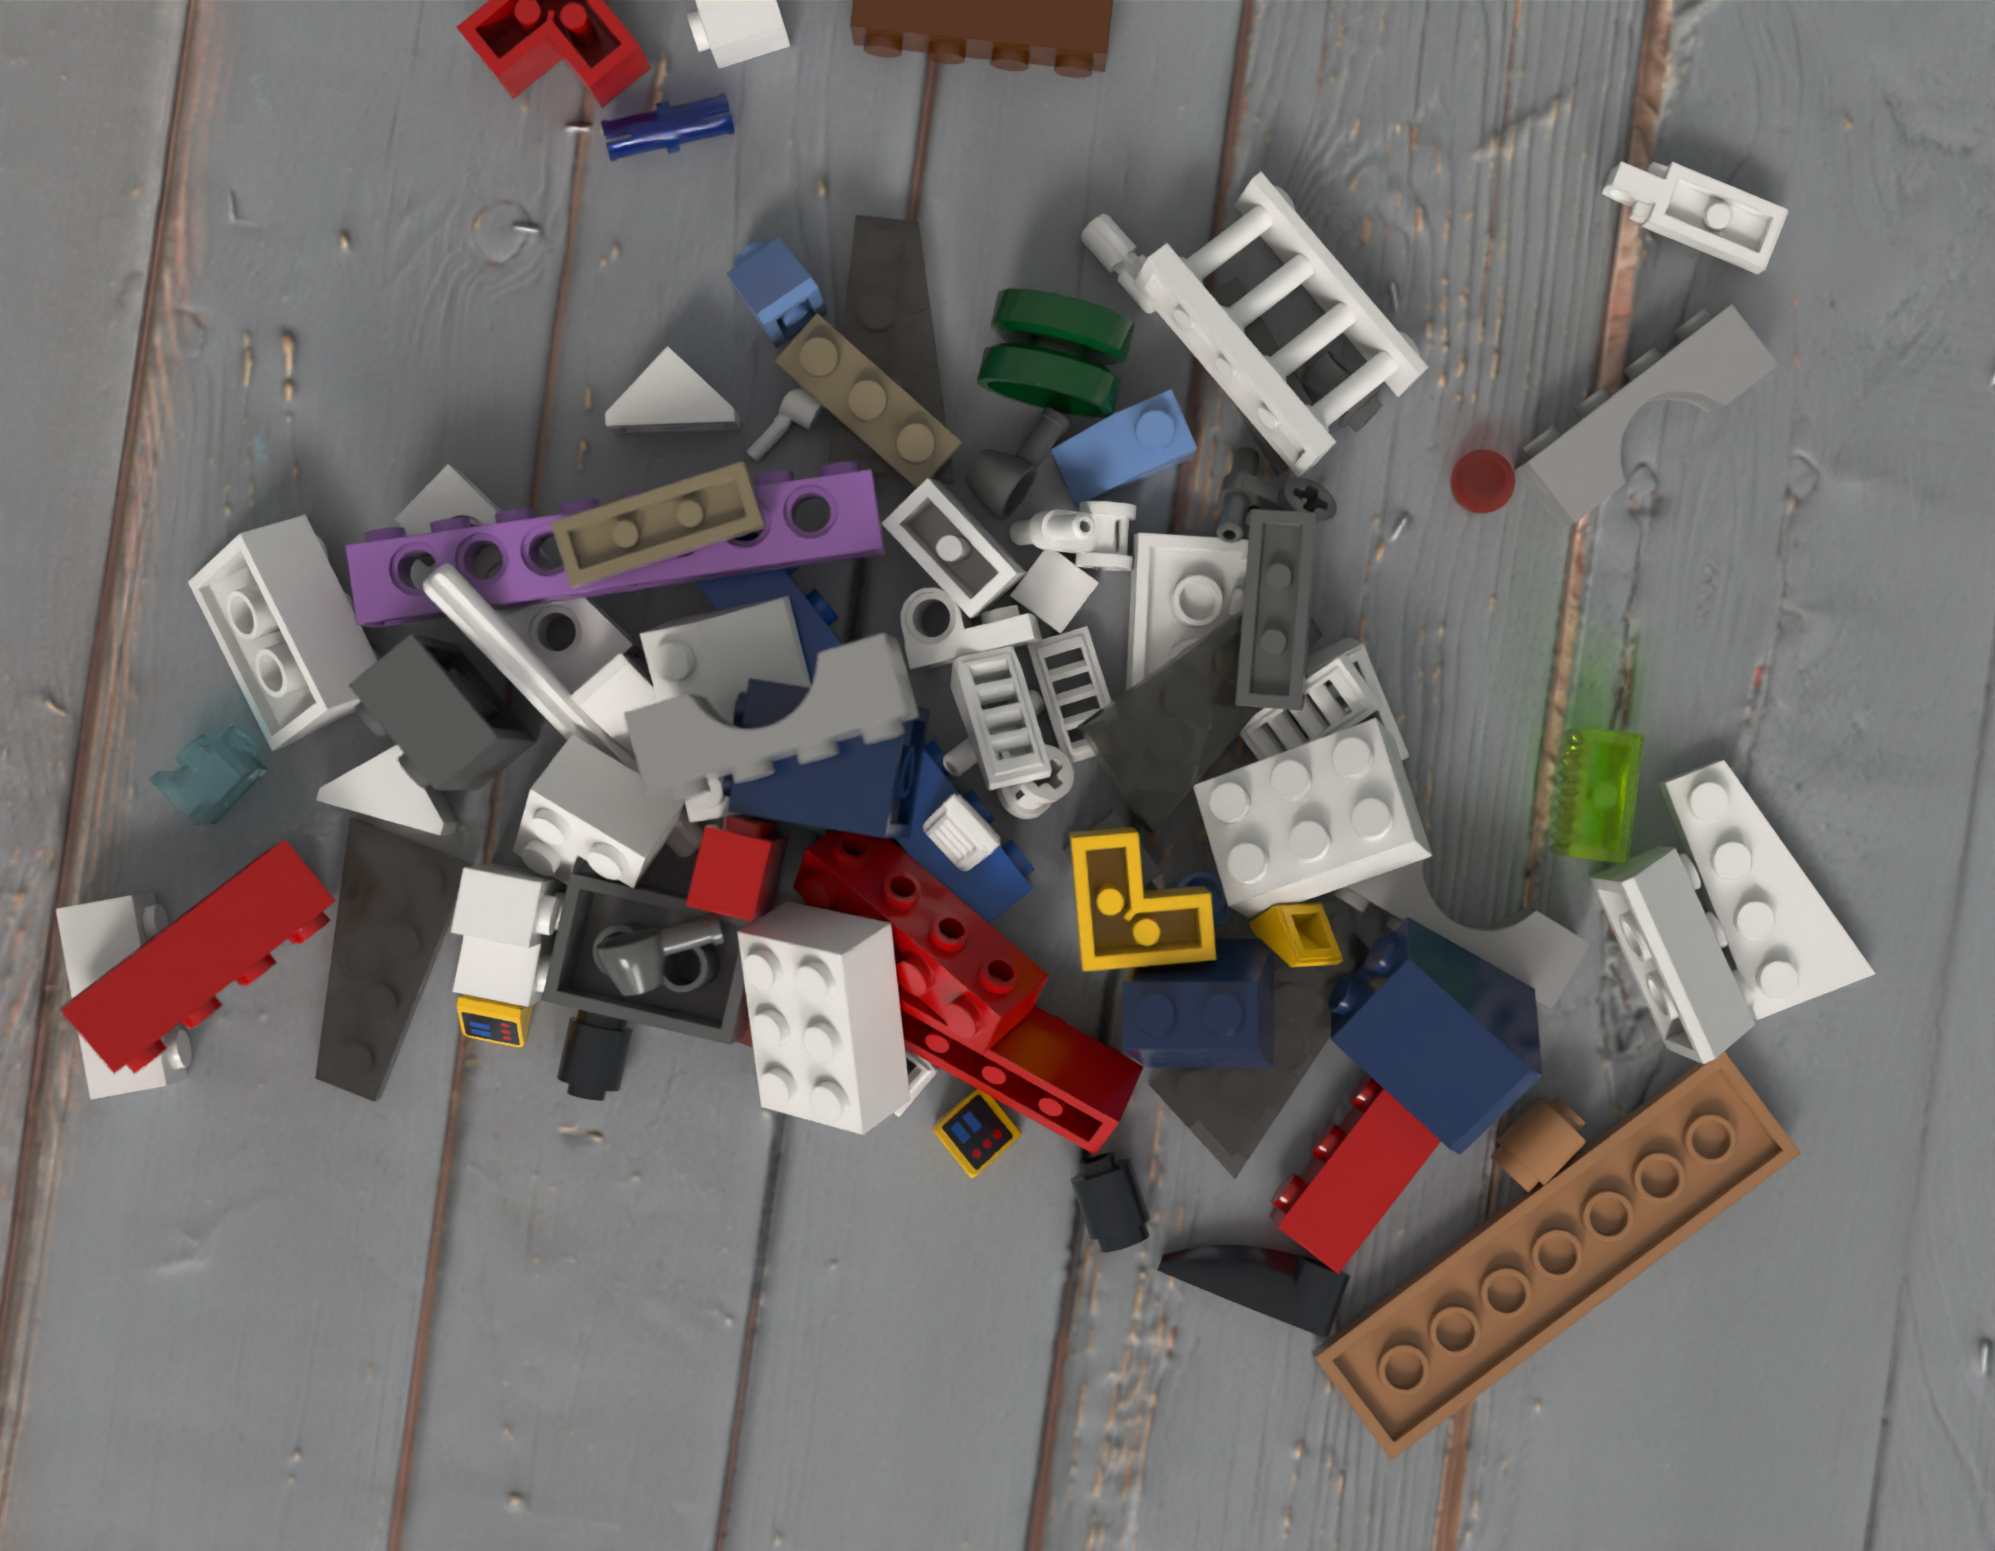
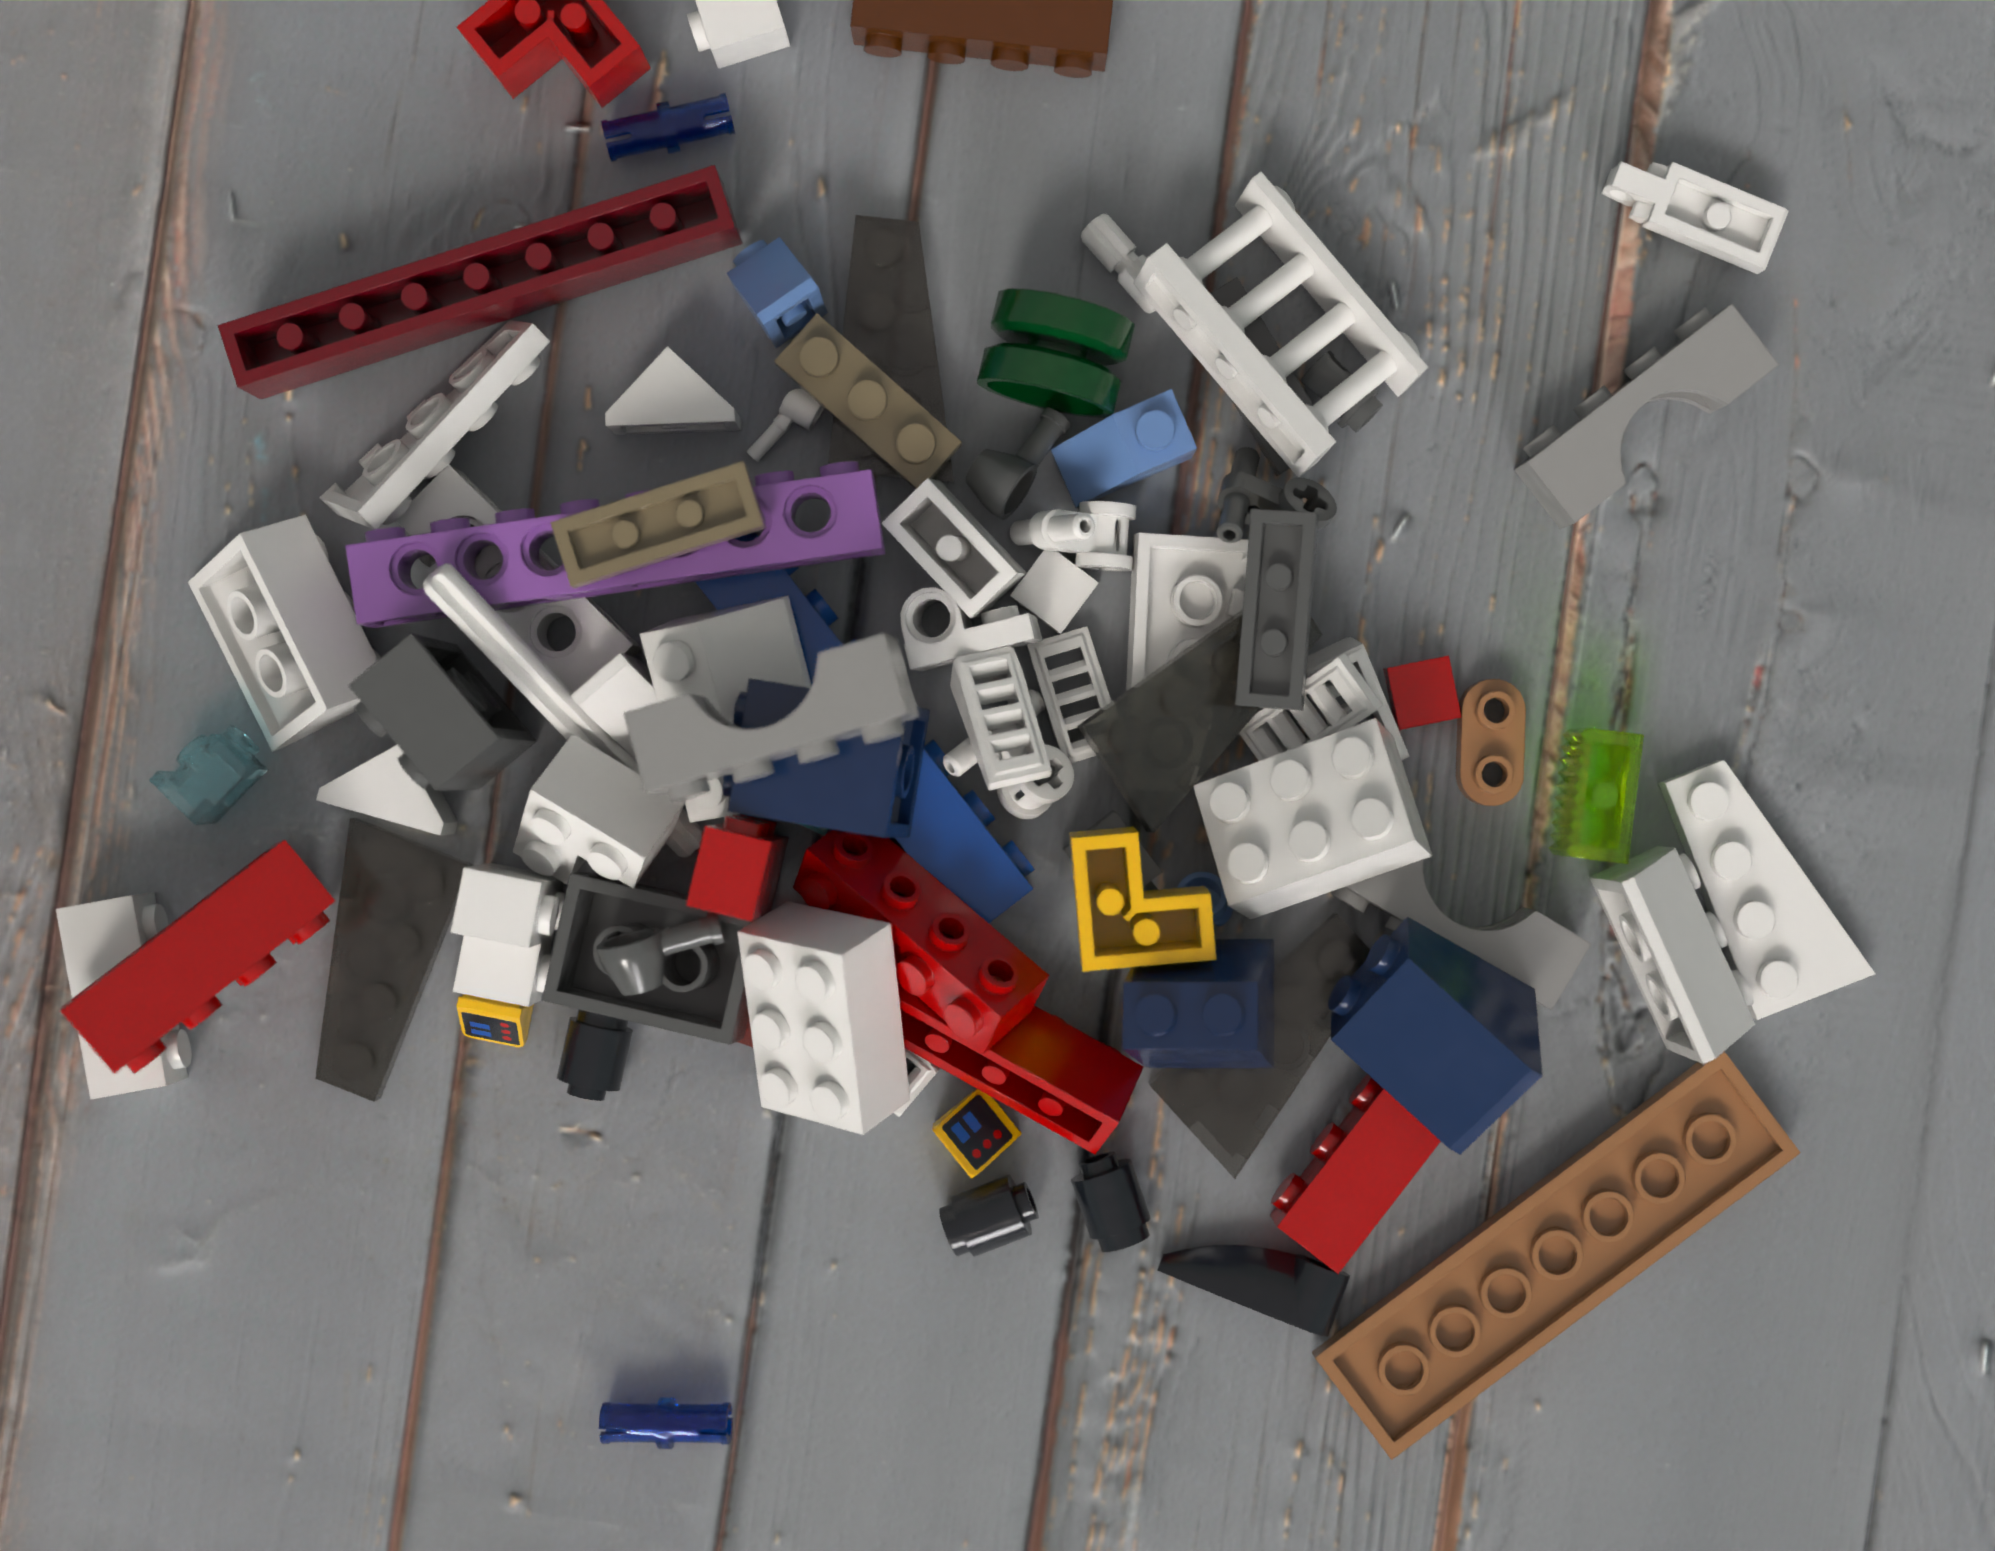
white slope [923,794,1000,871] -> none
yellow slope [1249,902,1343,967] -> none
clear red plate [1450,450,1515,514] -> none
medium nougat brick [1490,1097,1586,1193] -> none
none -> dark red brick [217,165,743,400]
none -> white wing [319,320,550,529]
none -> clear blue pin [599,1397,733,1450]
none -> black brick [939,1174,1039,1257]
none -> red tile [1383,655,1462,730]
none -> medium nougat plate [1456,679,1526,806]

